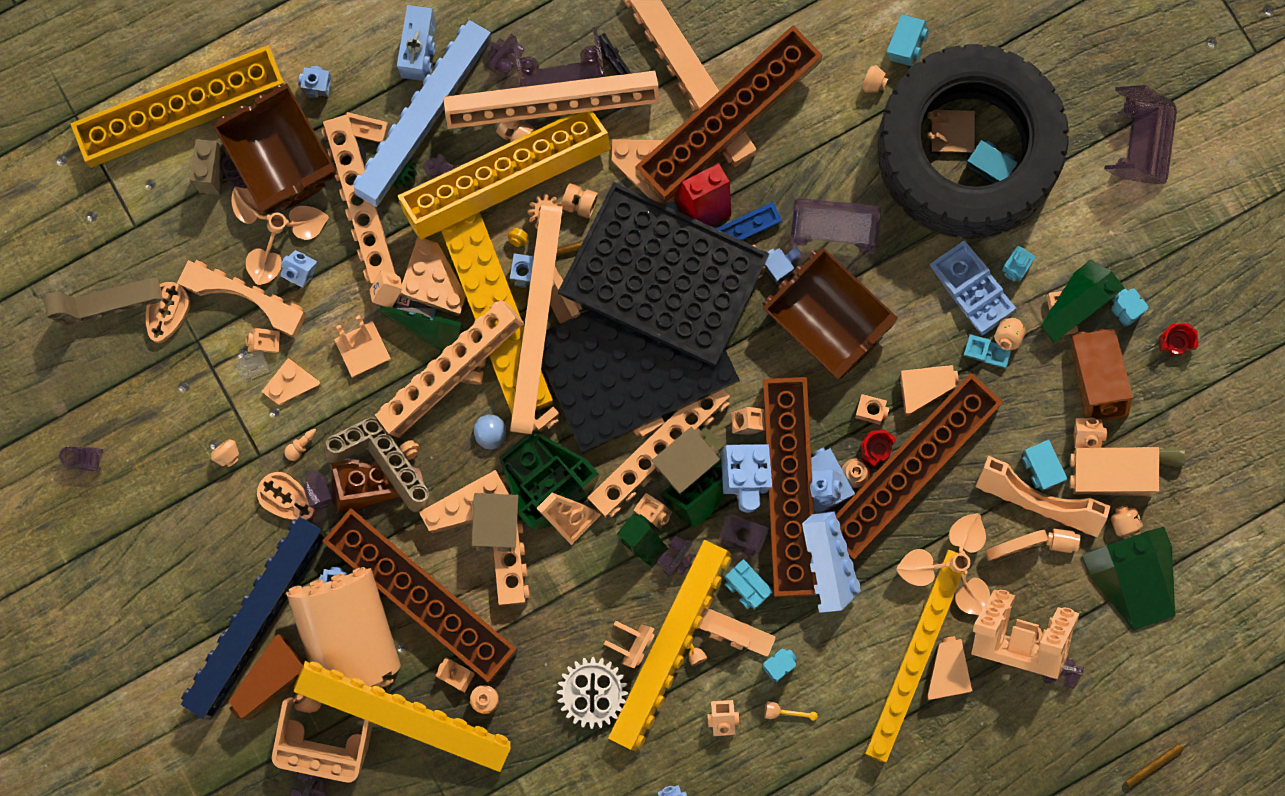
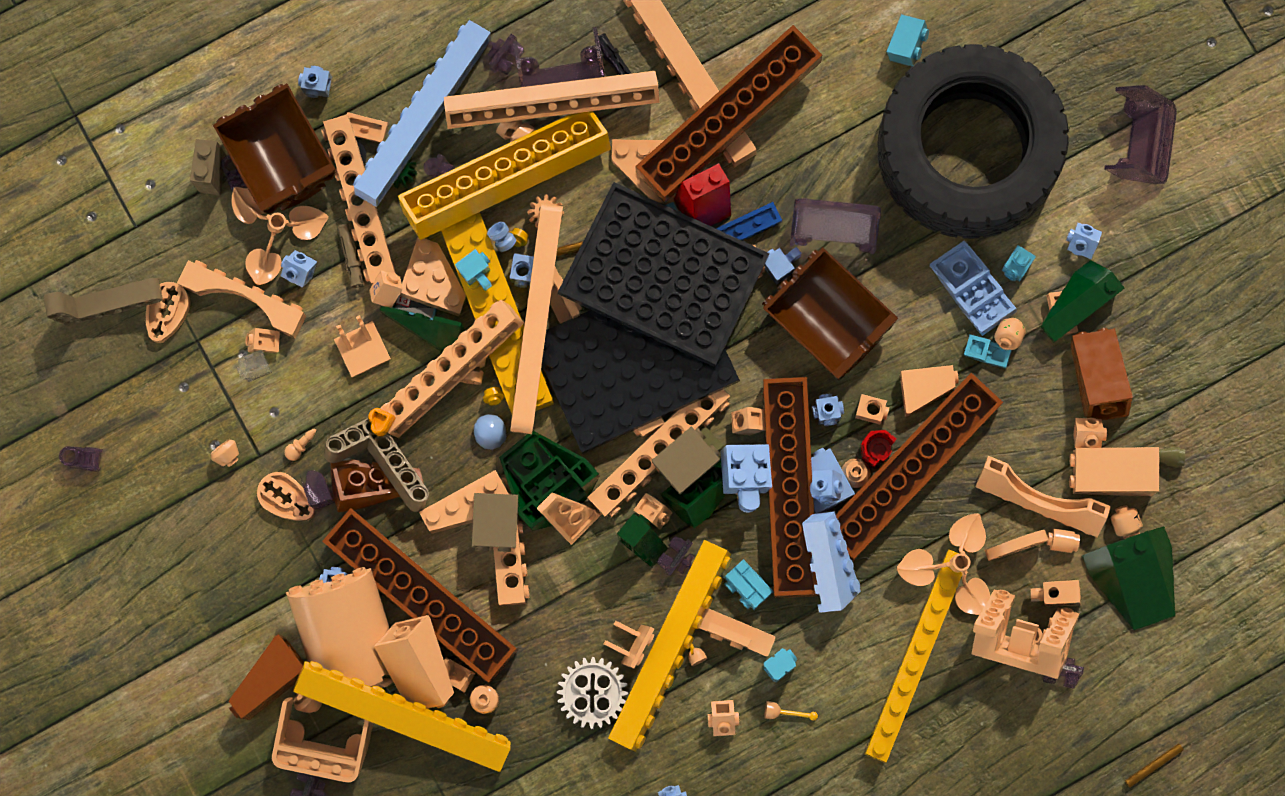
yellow brick [71,45,285,168] -> none
dark blue brick [181,516,328,720] -> none
light nougat wing [262,358,321,406] -> none
light blue piece [397,5,437,81] -> none
light nougat plate [399,440,420,460] -> none
light nougat bracket [533,407,560,433] -> none
light nougat wheel [561,183,598,219] -> none
brick [719,513,769,556] -> none
light nougat cone [862,65,888,93] -> none
light nougat slope [926,636,972,701] -> none
light nougat plate [927,110,975,153] -> none
medium azure brick [966,140,1017,184] -> none
medium azure brick [1022,440,1067,492] -> none
medium azure brick [1110,288,1149,327] -> none
red hair [1159,323,1199,356] -> none
none -> dark tan pin [337,224,365,288]
none -> light orange tile [368,408,396,437]
none -> light nougat slope [374,615,454,709]
none -> medium azure brick [455,249,492,291]
none -> yellow plate [483,387,505,405]
none -> light blue wheel [487,222,516,252]
none -> light blue brick [812,394,844,426]
none -> light nougat torso [1031,580,1081,606]
none -> light blue brick [1066,223,1102,259]

